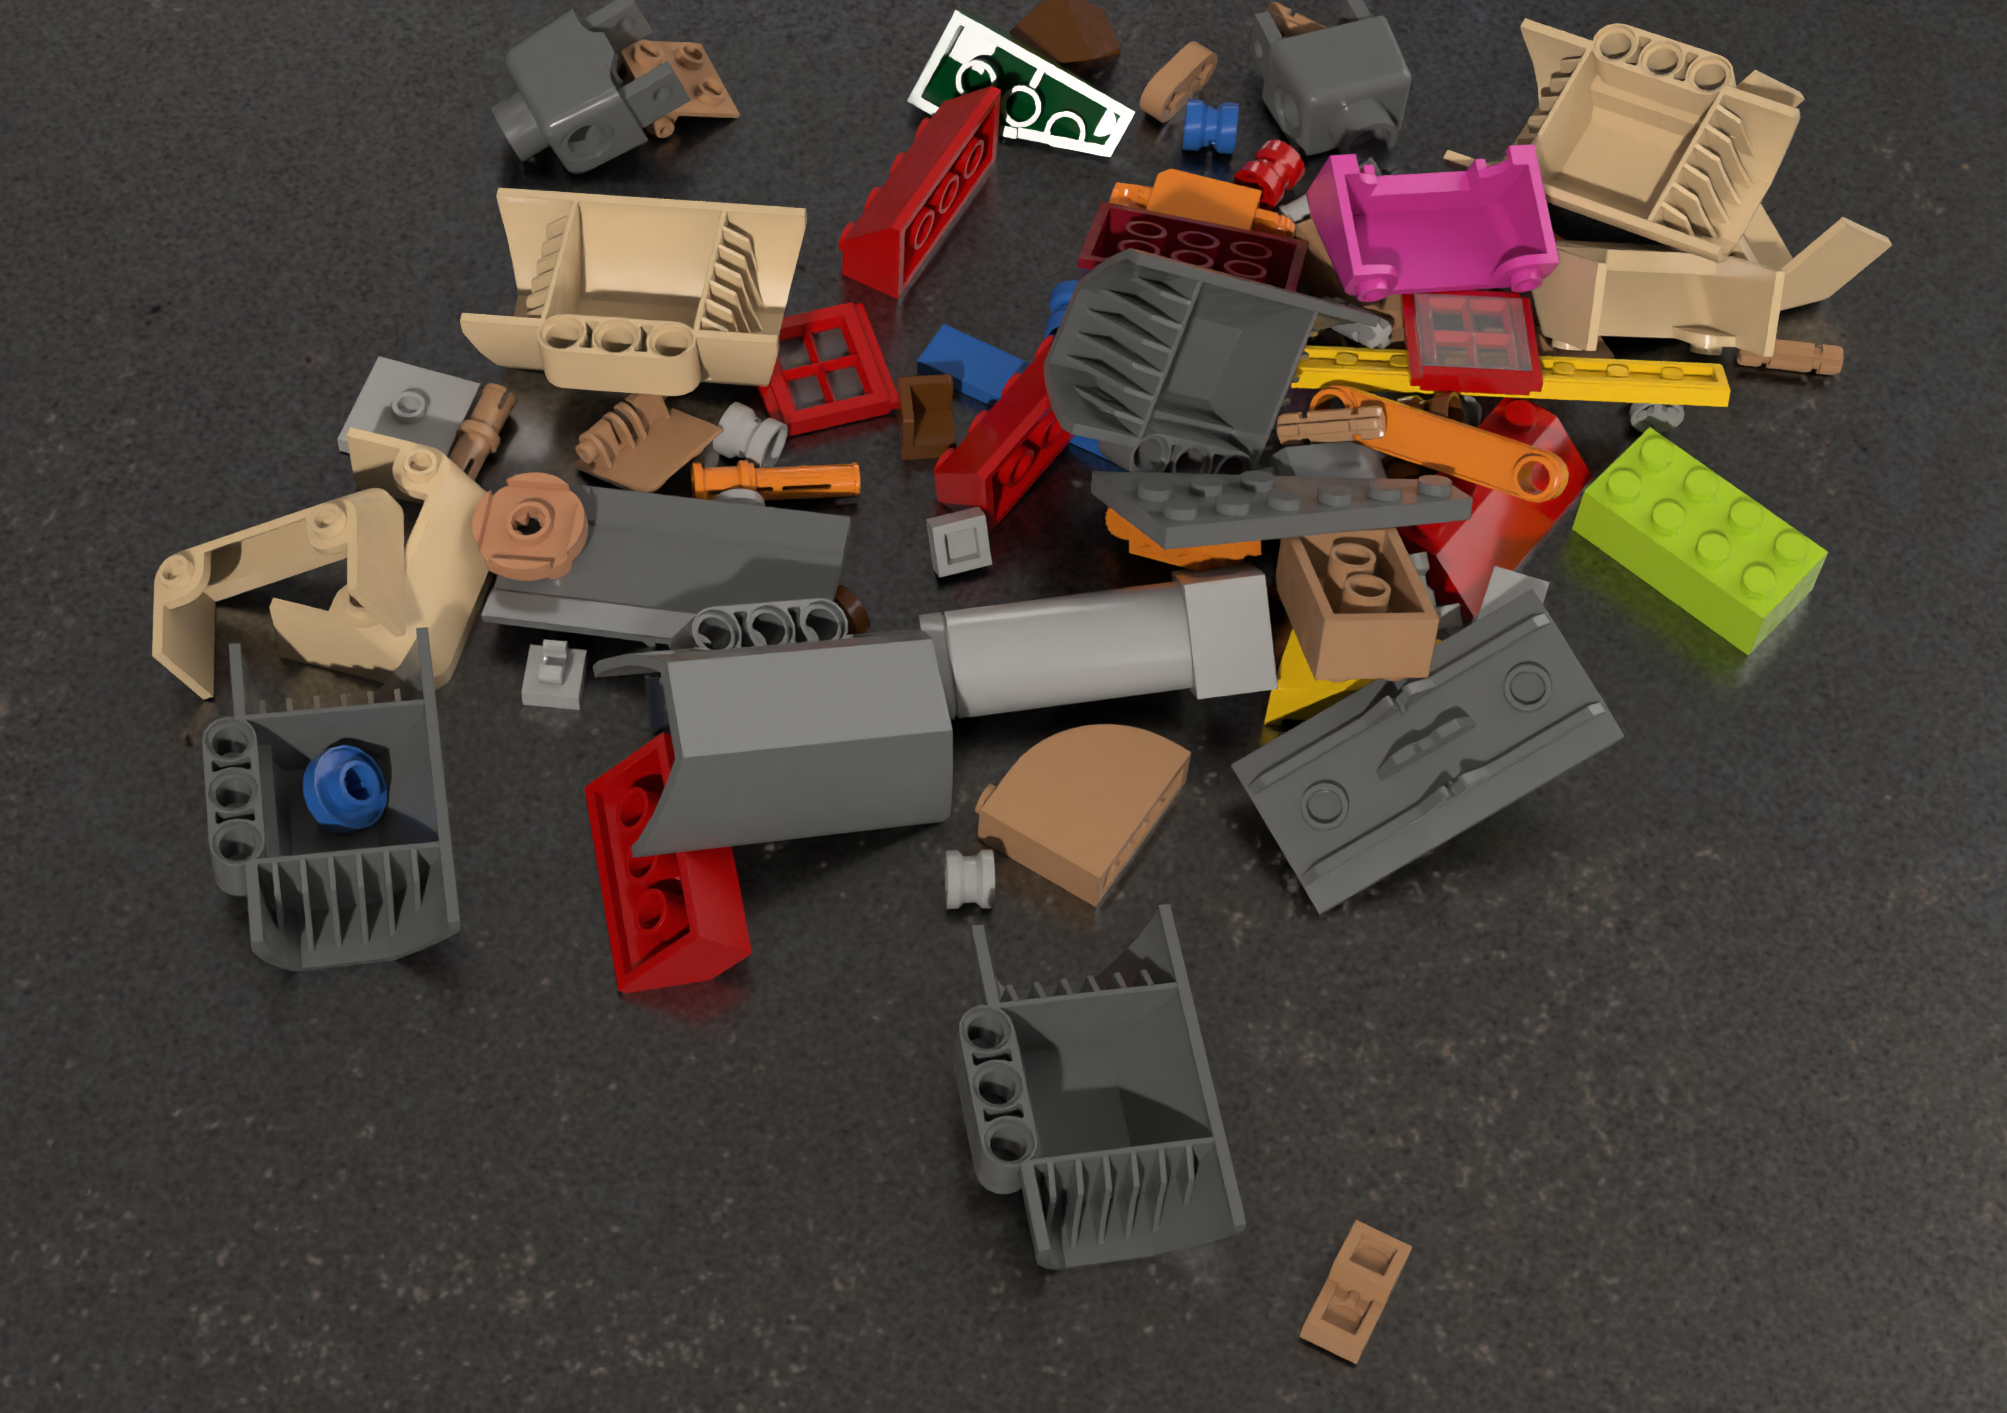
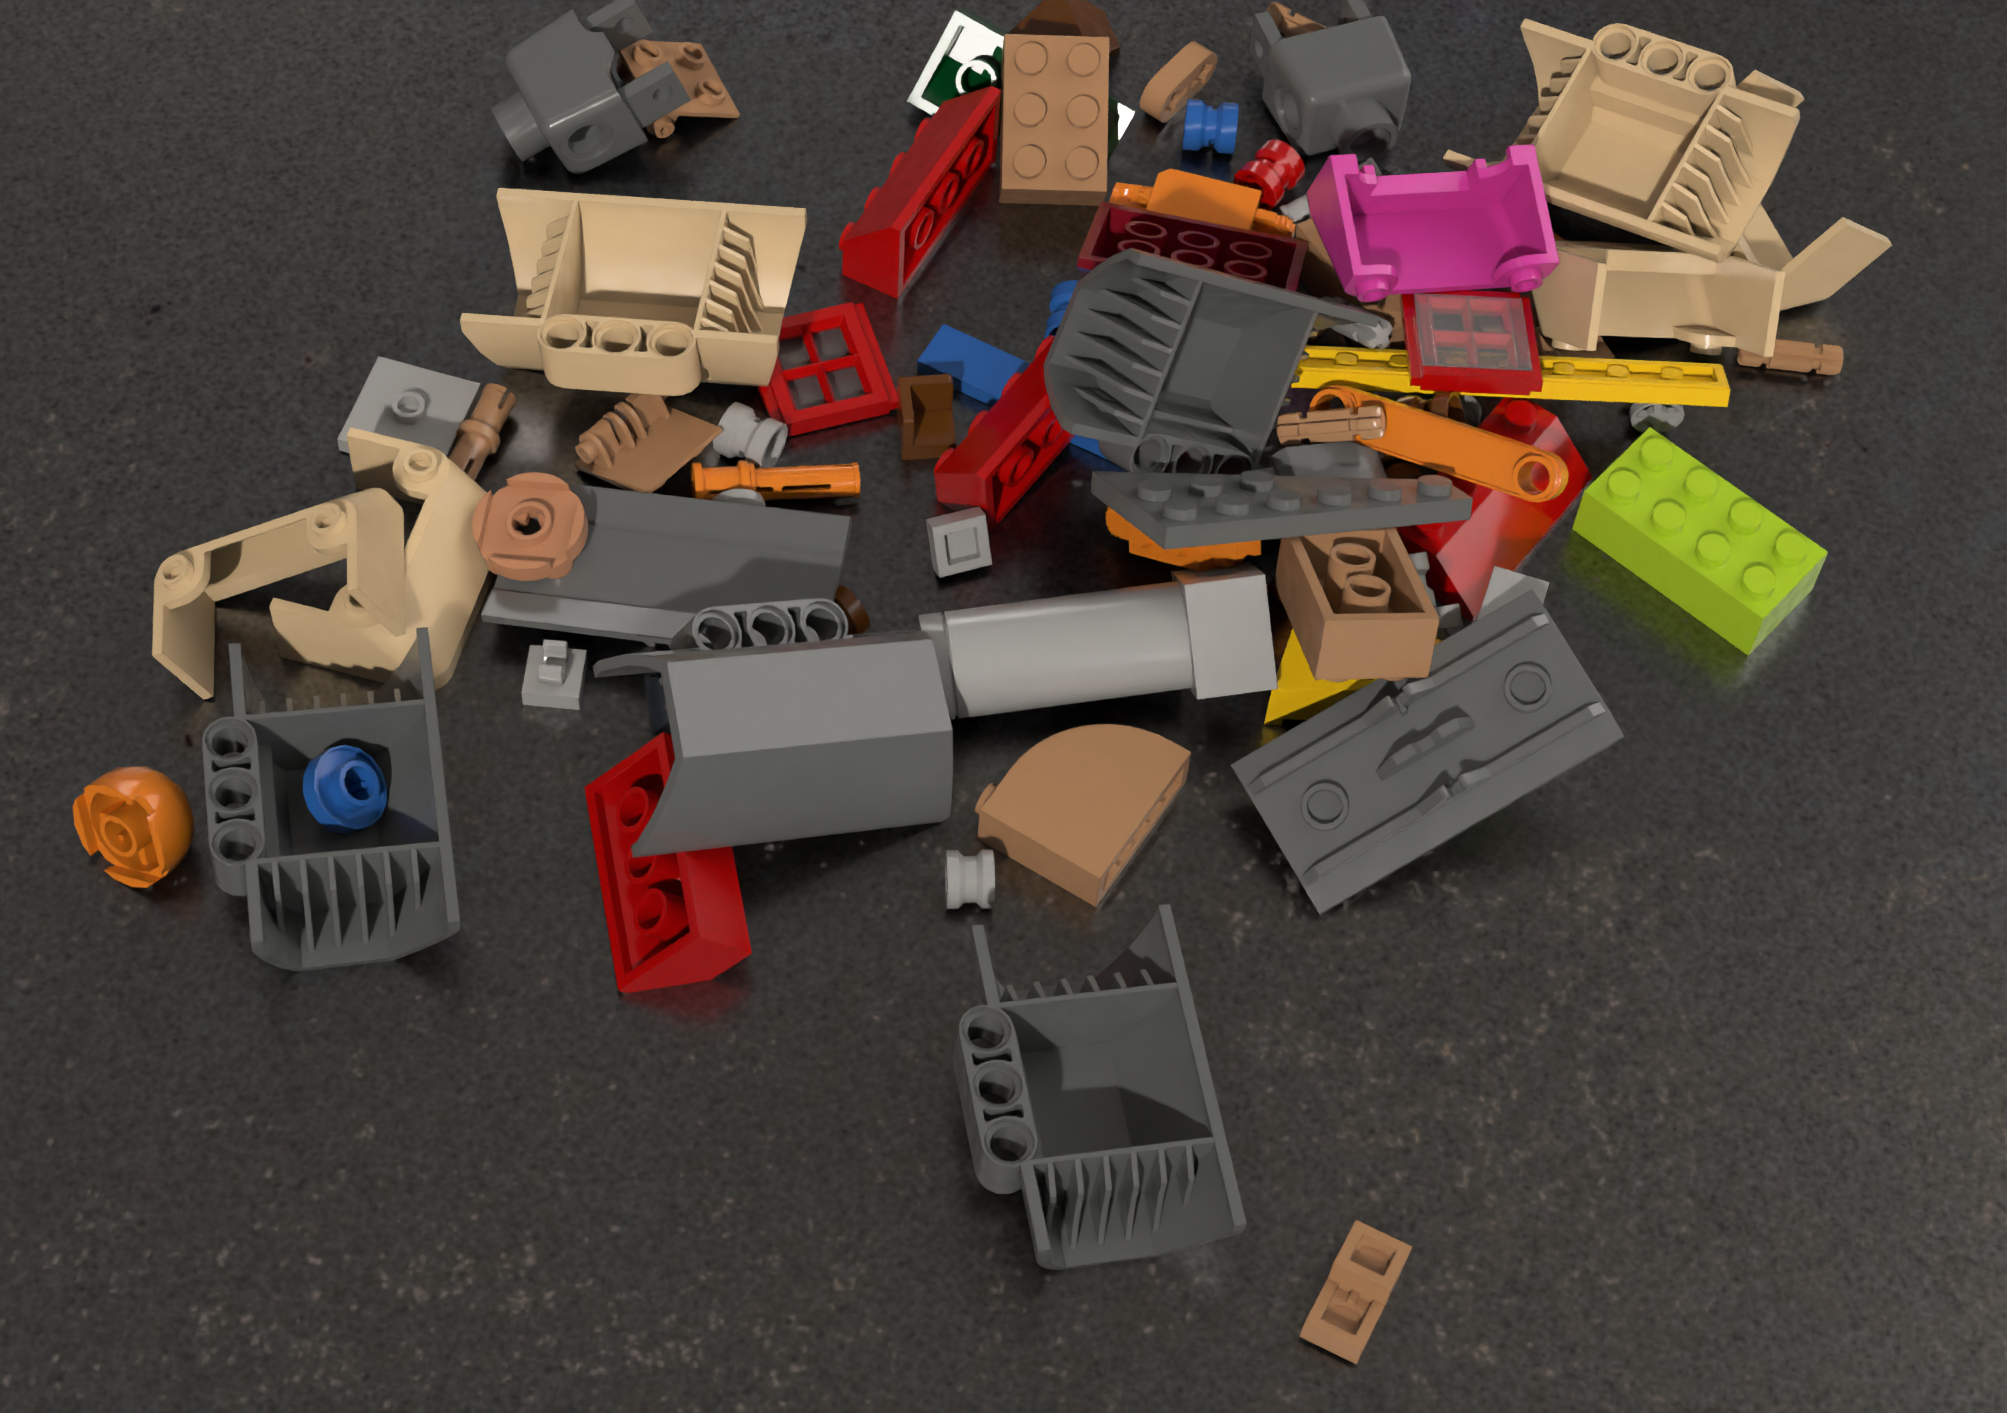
none -> orange cylinder [73,766,195,888]
none -> medium nougat brick [999,34,1109,206]

